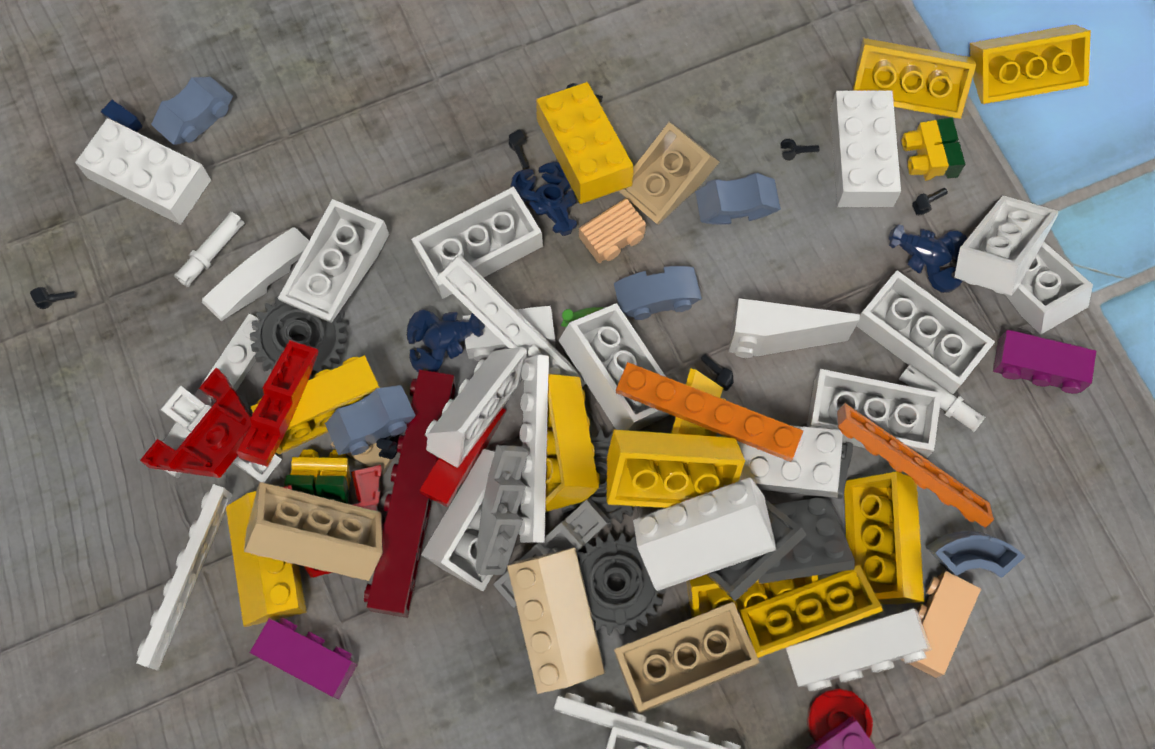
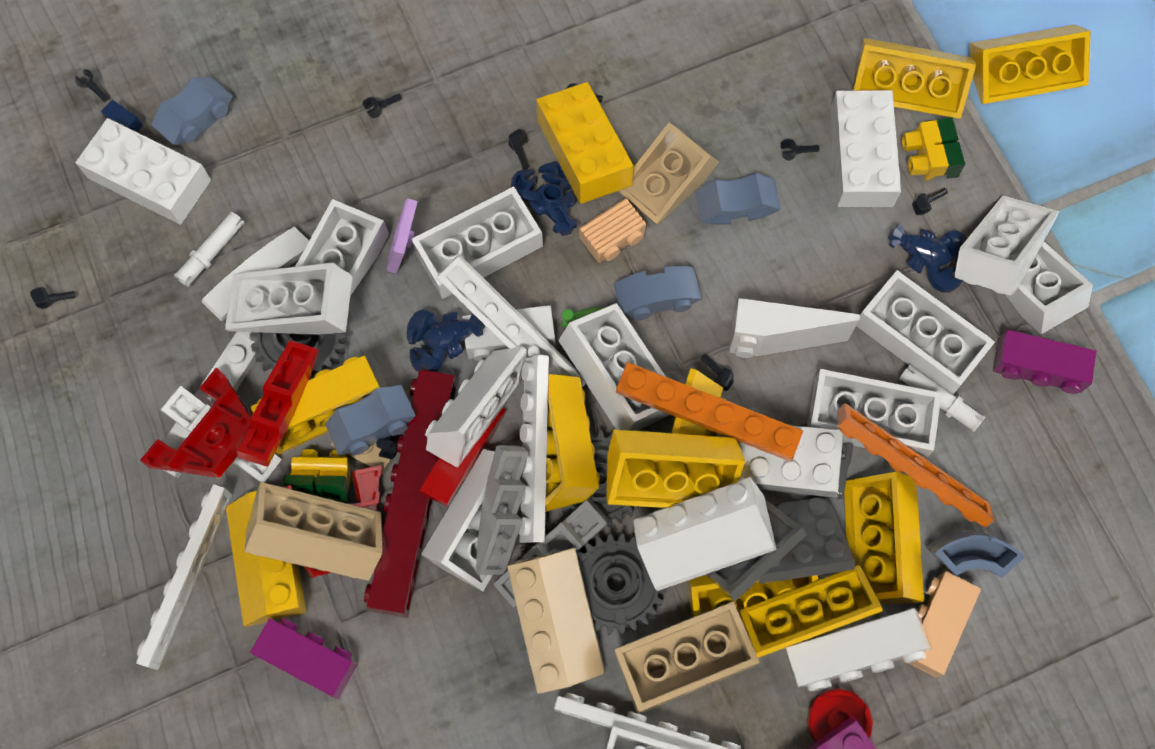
none -> black hand [75,69,109,102]
none -> white slope [225,263,353,334]
none -> black hand [362,94,402,118]
none -> lavender plate [386,199,418,274]

